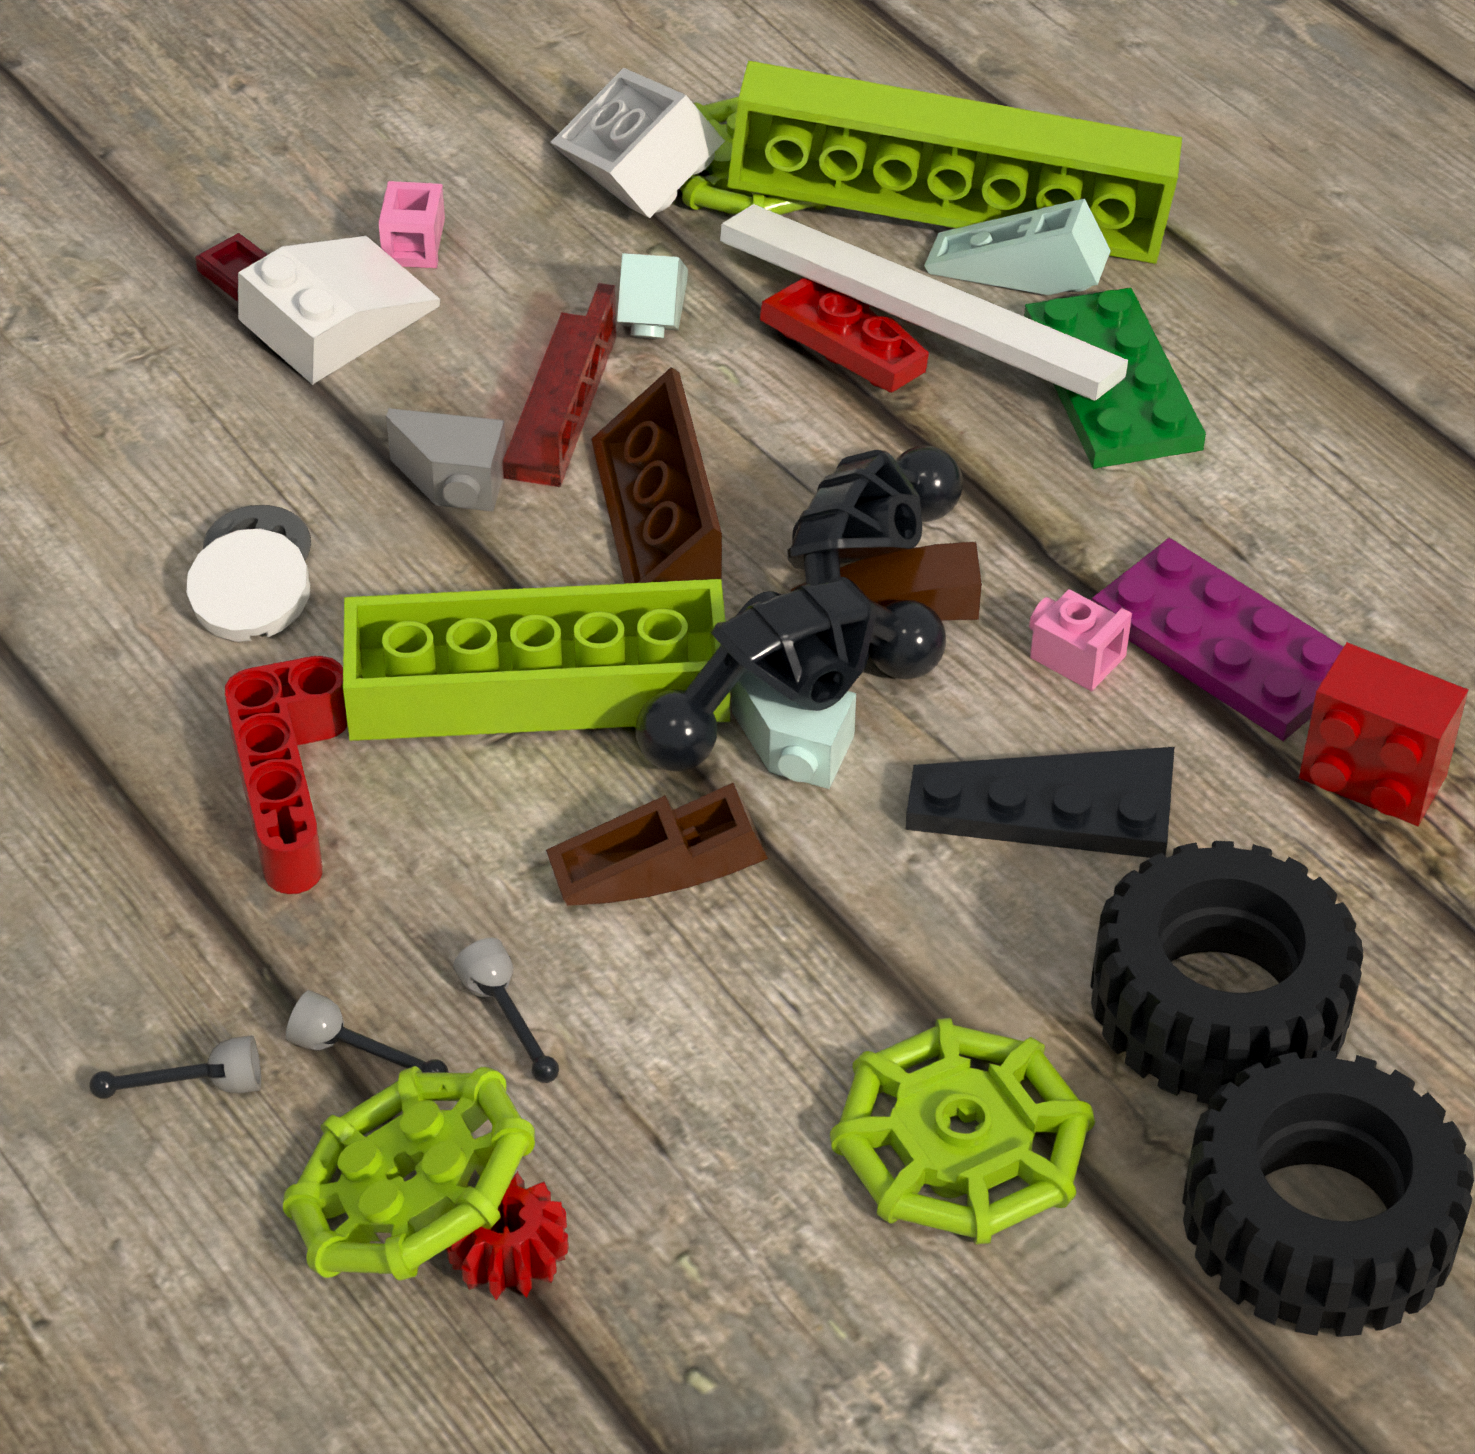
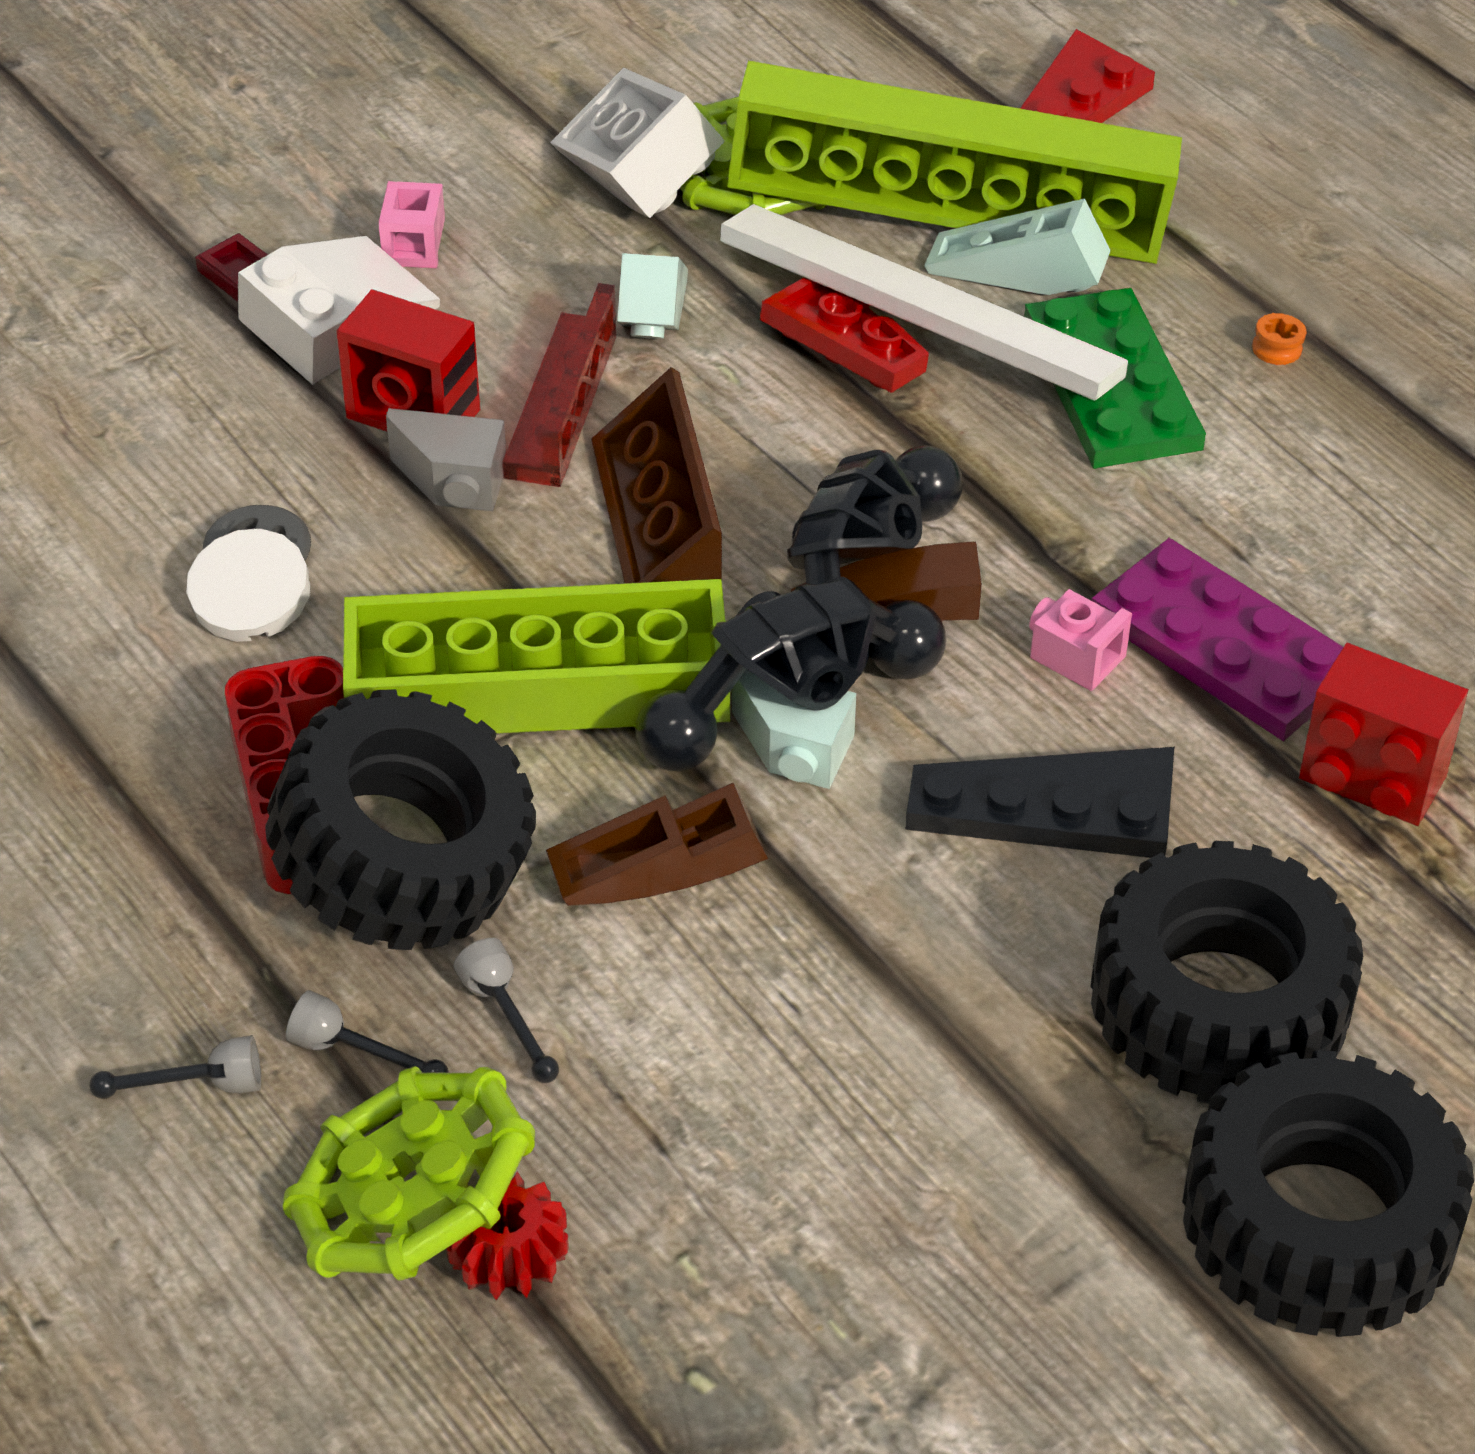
lime plate [830,1018,1095,1245] -> none
none -> black tyre [265,689,536,950]
none -> red brick [337,289,480,432]
none -> red wing [1020,29,1155,123]
none -> orange bush [1252,313,1307,365]

